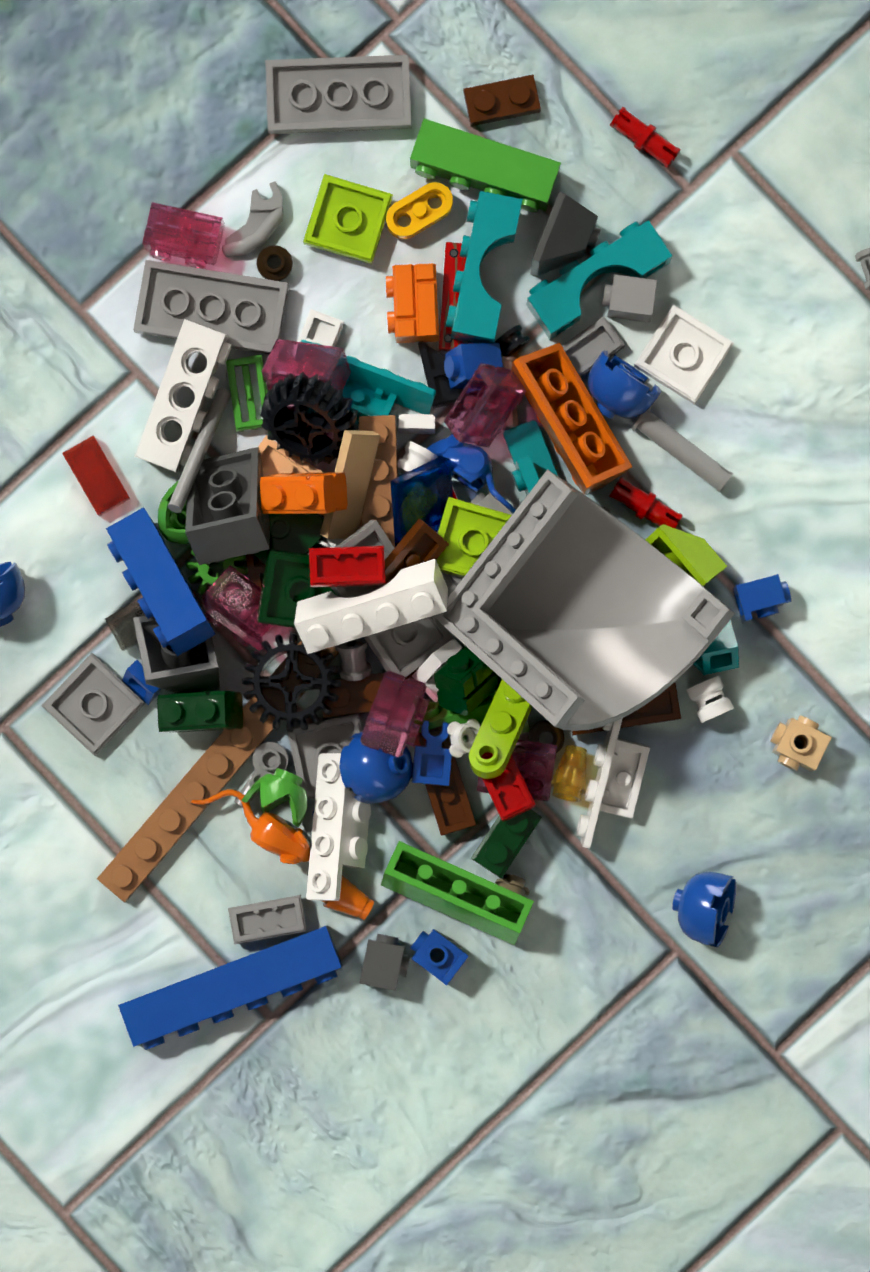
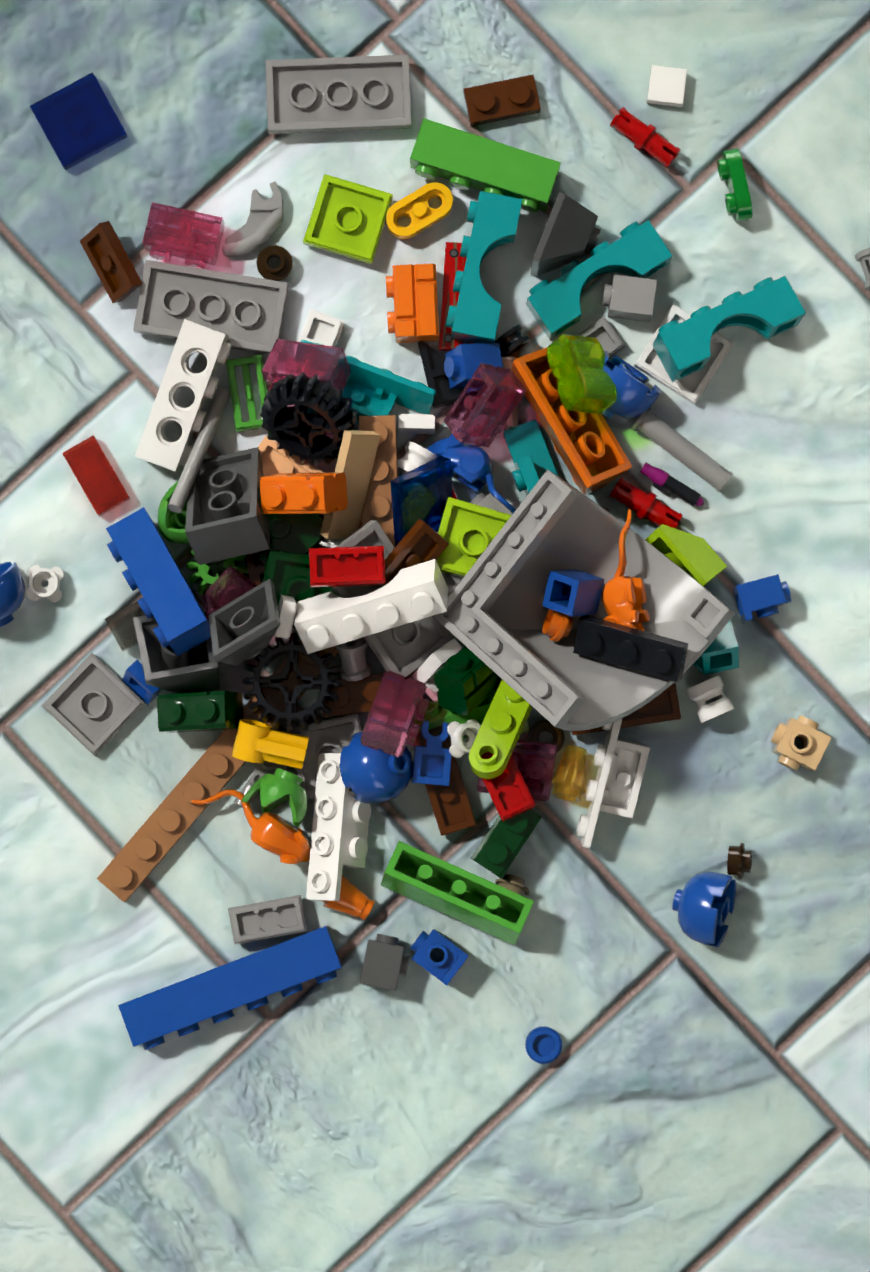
none -> white plate [26,565,64,602]
none -> clear blue tile [30,72,128,170]
none -> reddish brown plate [80,221,143,303]
none -> dark grey slope [208,579,280,666]
none -> yellow piece [232,719,309,769]
none -> white tile [274,594,298,639]
none -> blue tile [525,1026,562,1064]
none -> blue brick [542,569,605,617]
none -> orange plate [542,609,573,642]
none -> clear neon green brick [547,334,617,414]
none -> black plate [573,615,688,682]
none -> orange animal [602,509,650,631]
none -> piece [640,462,704,507]
none -> white tile [647,65,687,107]
none -> teal arch [653,276,806,382]
none -> green plate [717,148,753,221]
none -> dark brown plate [727,843,752,879]

